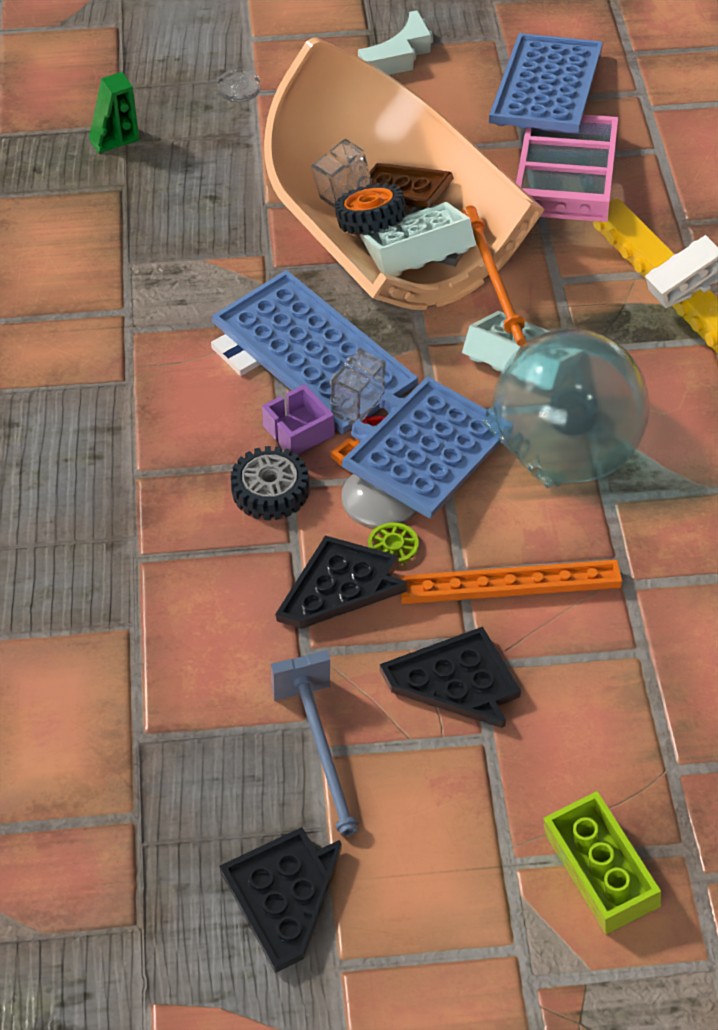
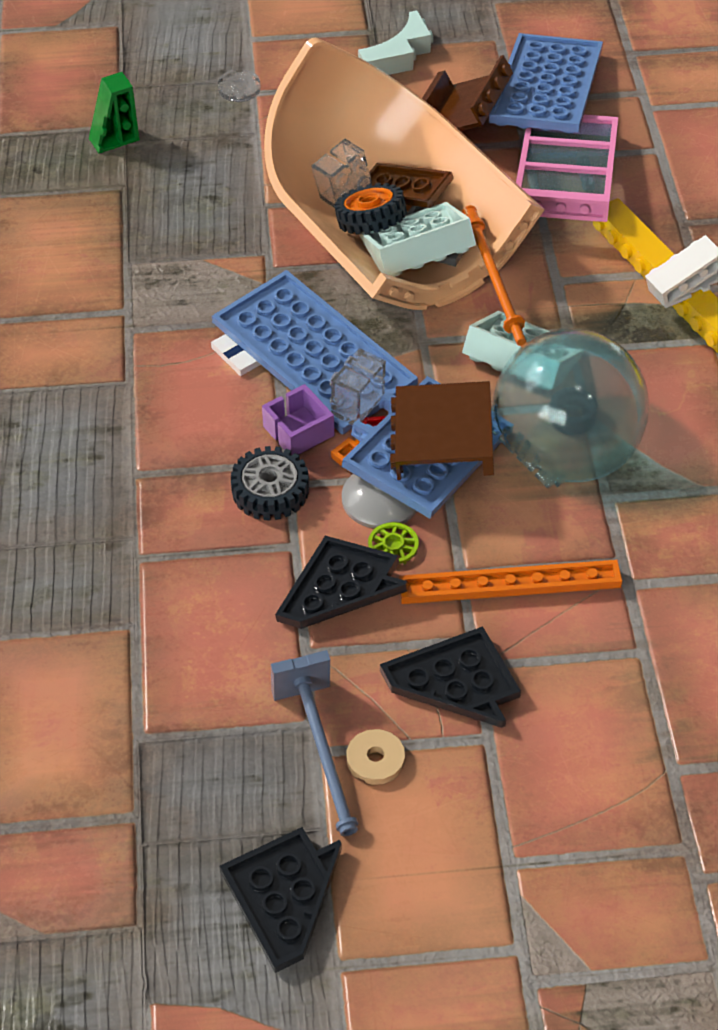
lime brick [543,791,661,935] -> none
none -> tan tile [346,729,405,785]
none -> reddish brown panel [390,381,494,480]
none -> reddish brown panel [422,55,513,131]

